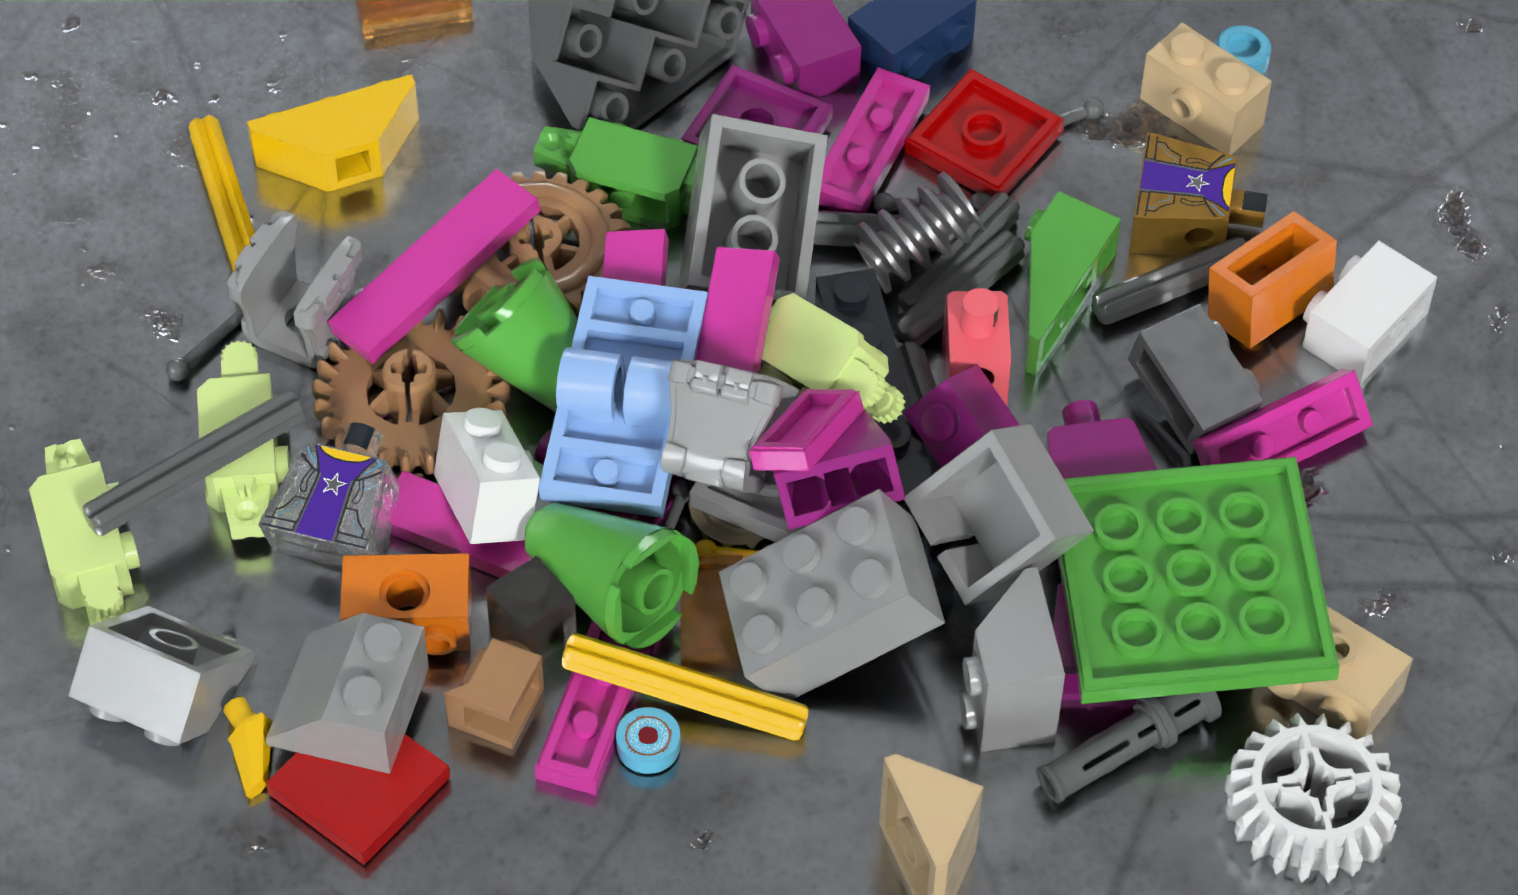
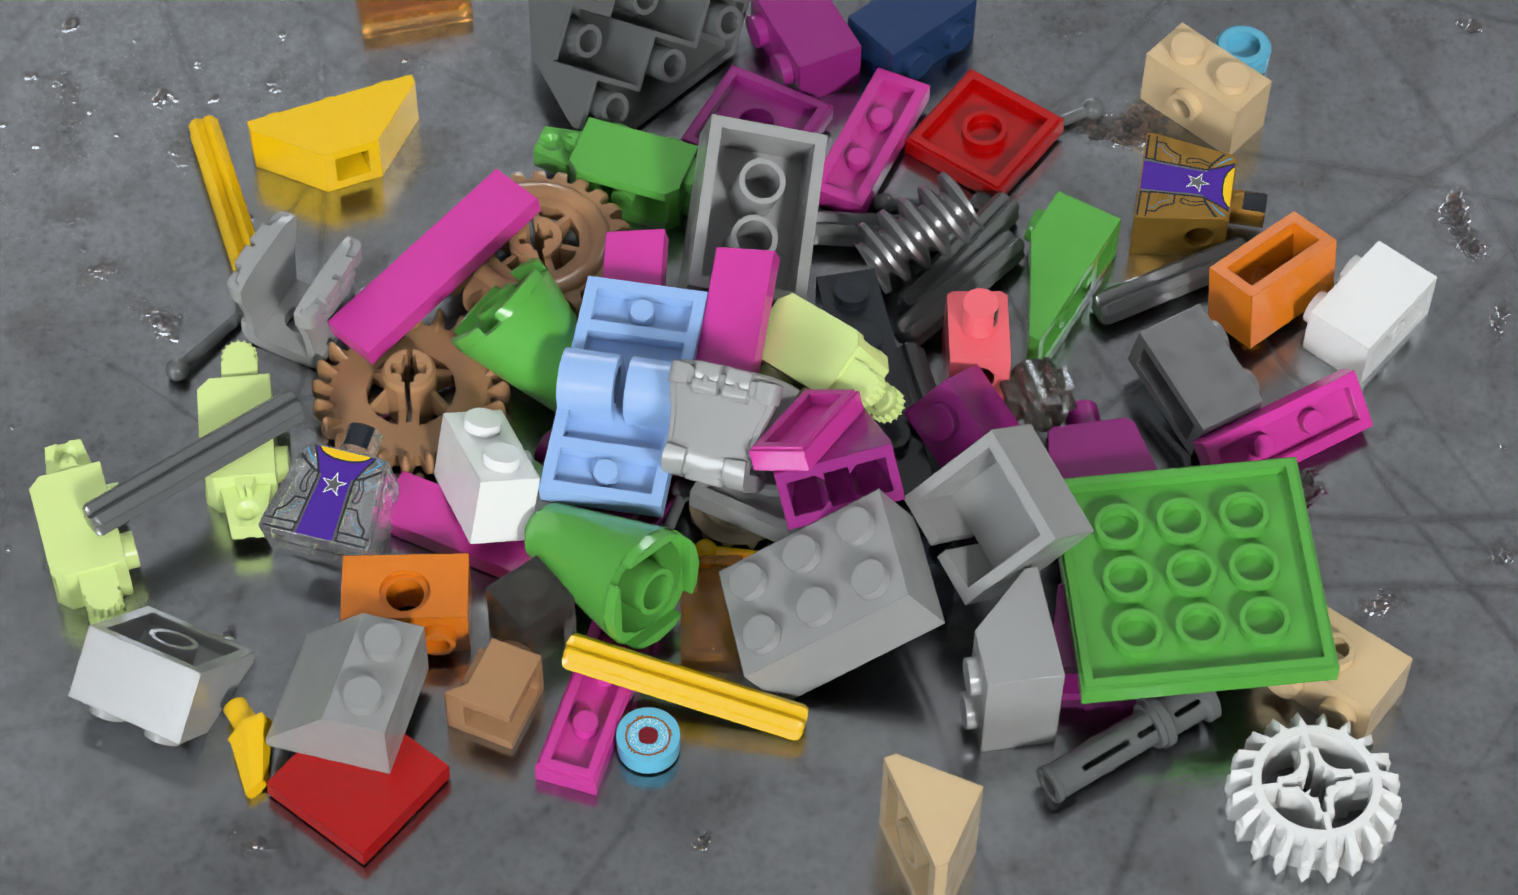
none -> clear smoke gear [999,357,1077,432]

